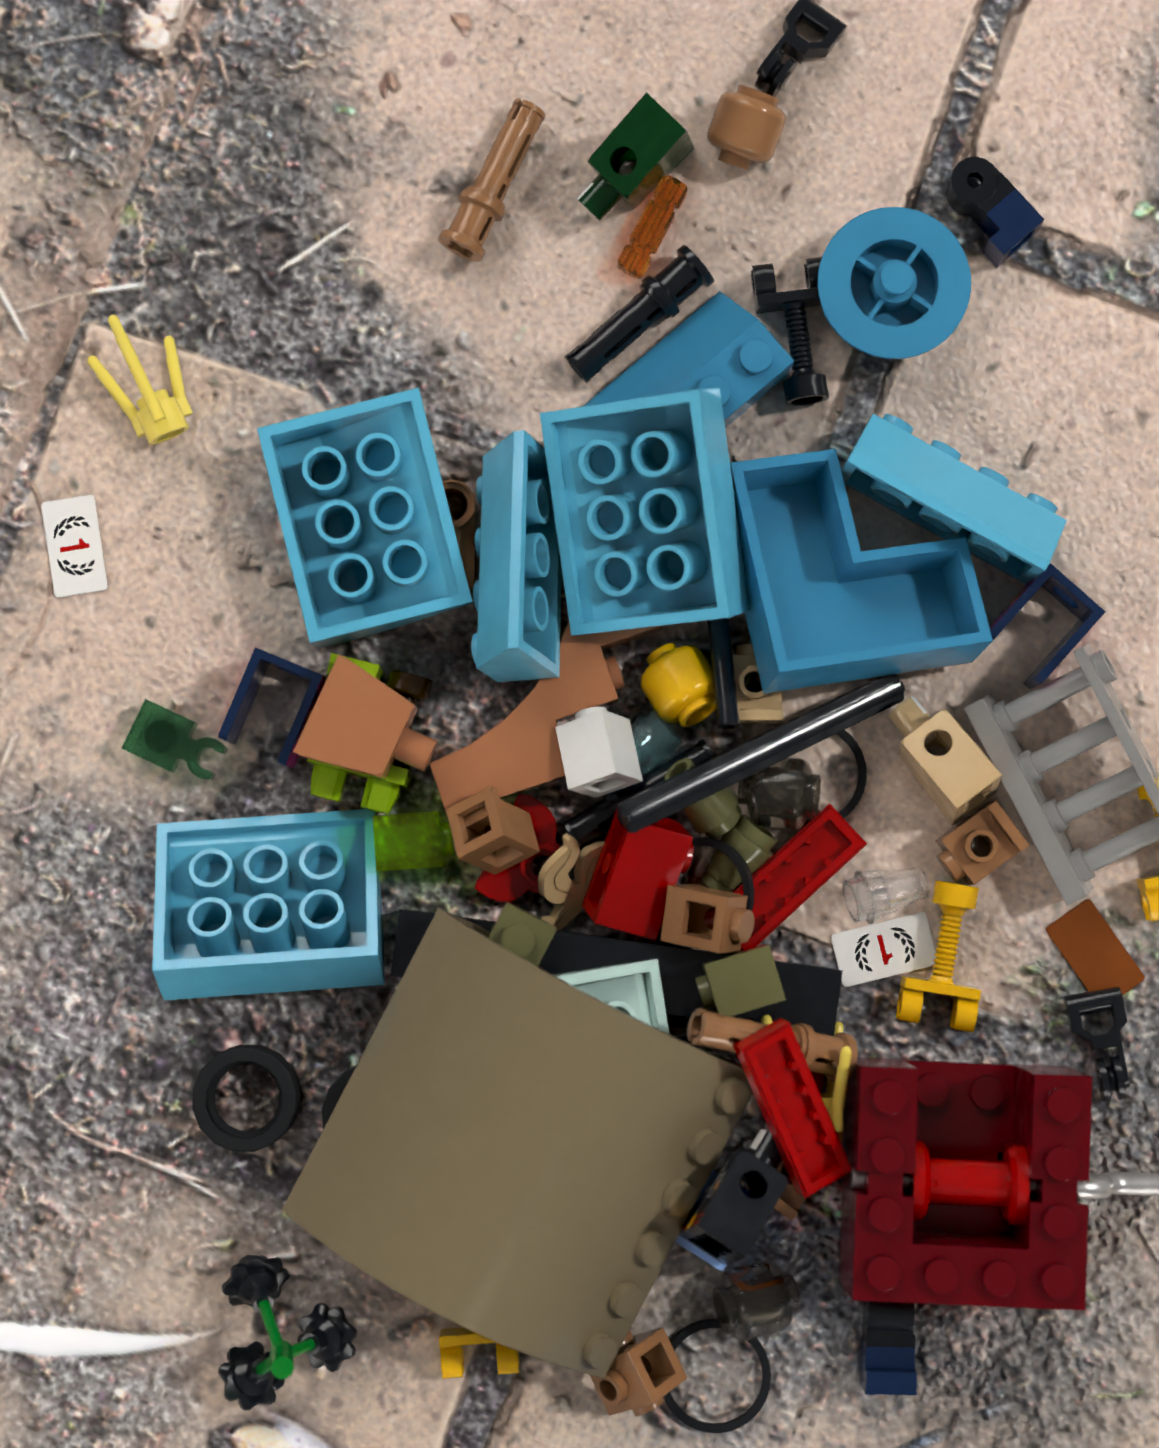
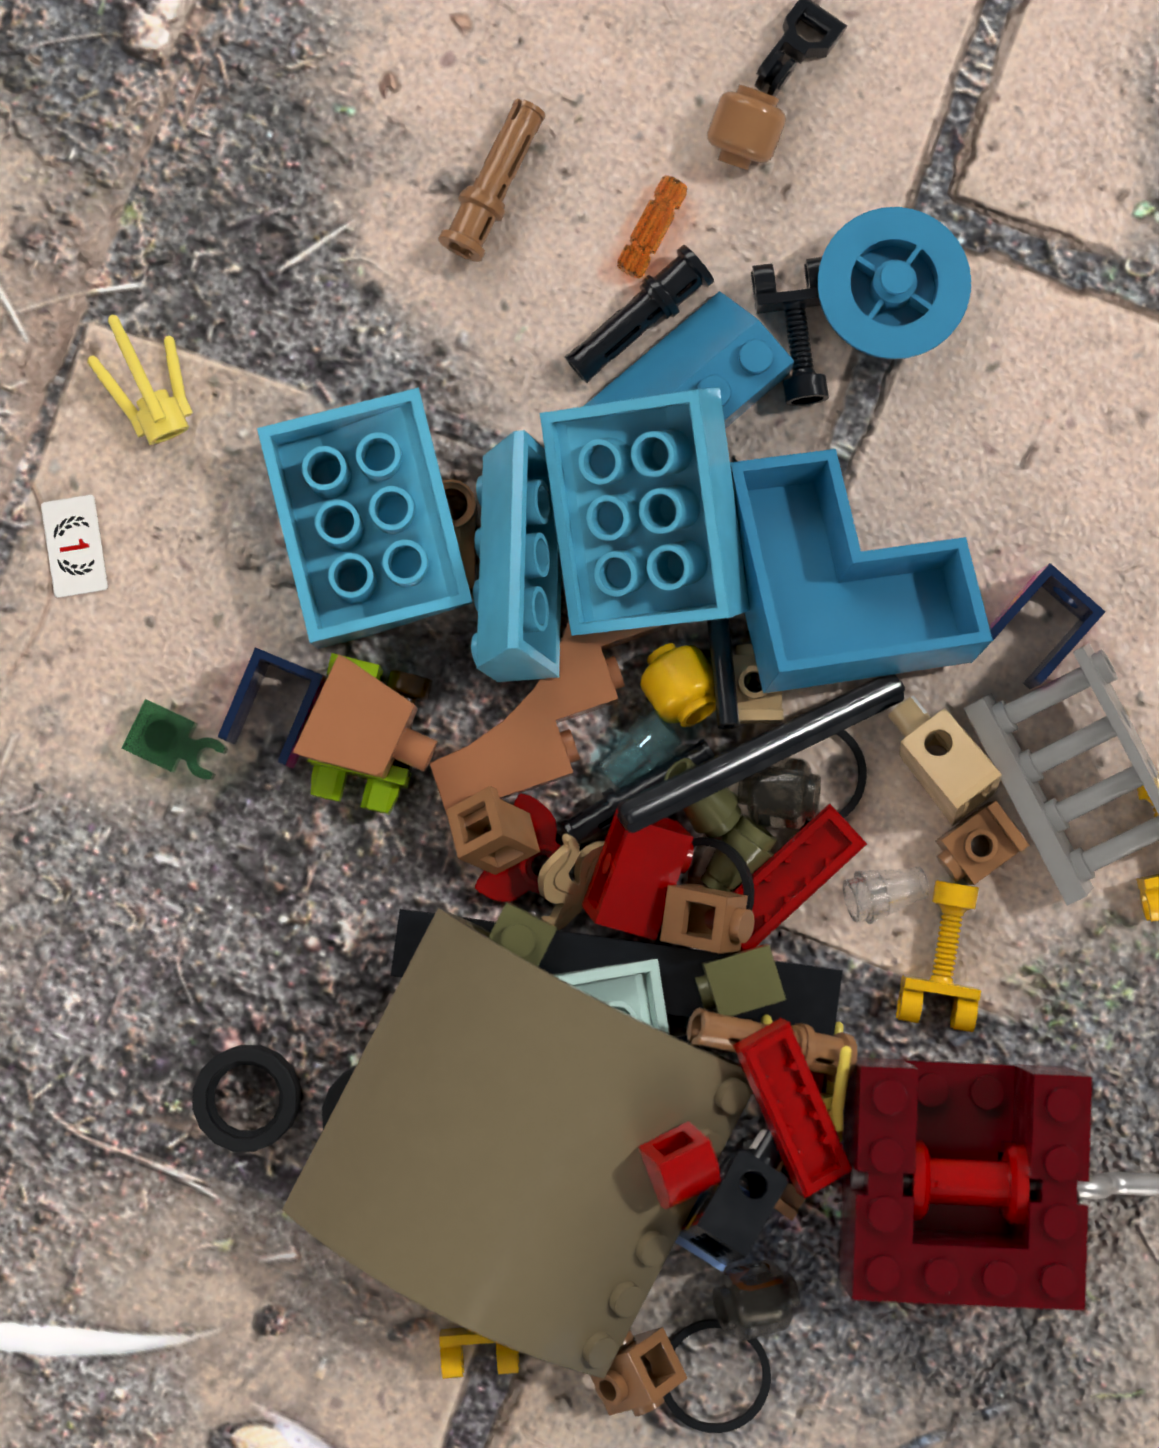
medium azure slope [152,809,385,1000] -> none
black plant [218,1255,357,1411] -> none
clear neon green brick [373,811,455,872] -> none
white brick [555,707,643,798] -> none
dark green torso [577,92,695,221] -> none
white sticker [831,912,936,987] -> none
medium azure slope [841,414,1067,584] -> none
leg [859,1301,917,1395] -> none
leg [946,157,1045,268] -> none
dark orange sticker [1046,899,1145,995] -> none
black piece [1064,987,1129,1102] -> none
none -> red brick [638,1121,721,1210]

